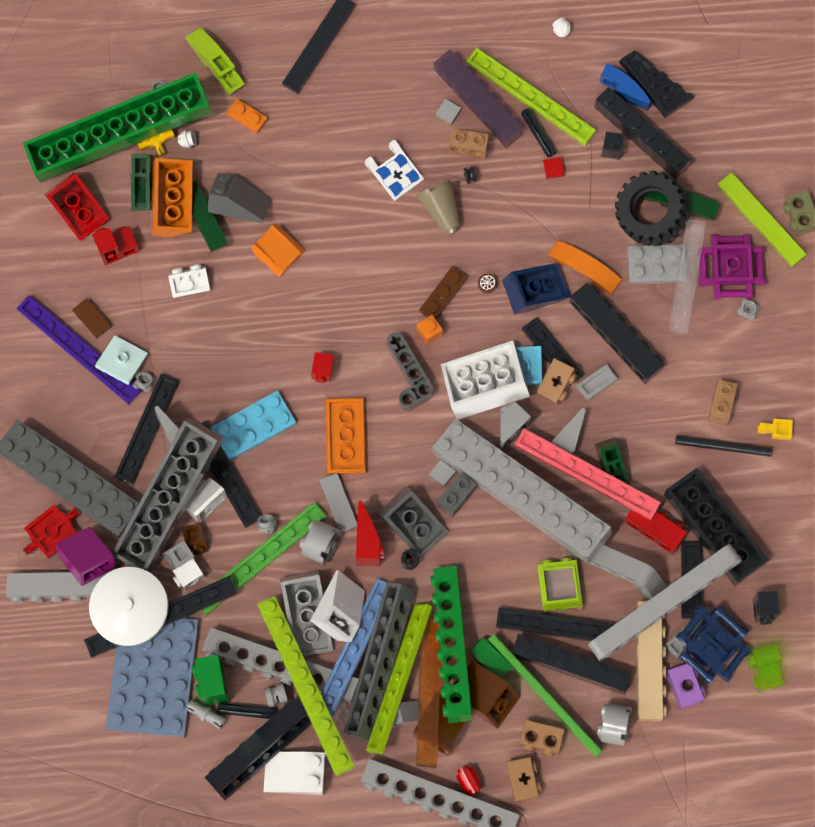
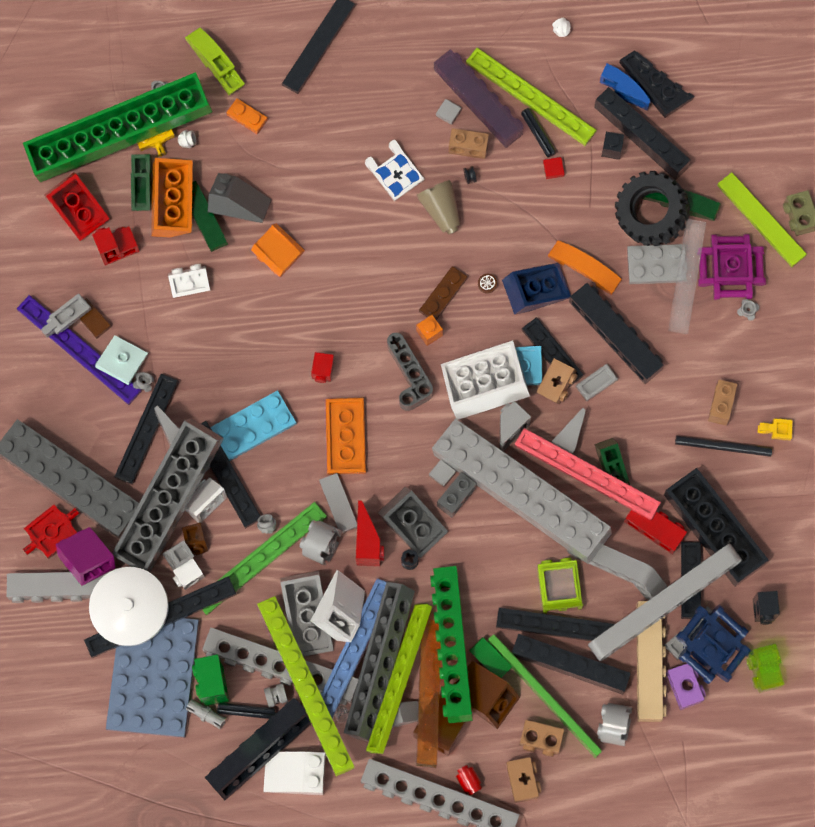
none -> light grey hinge [41,294,91,338]

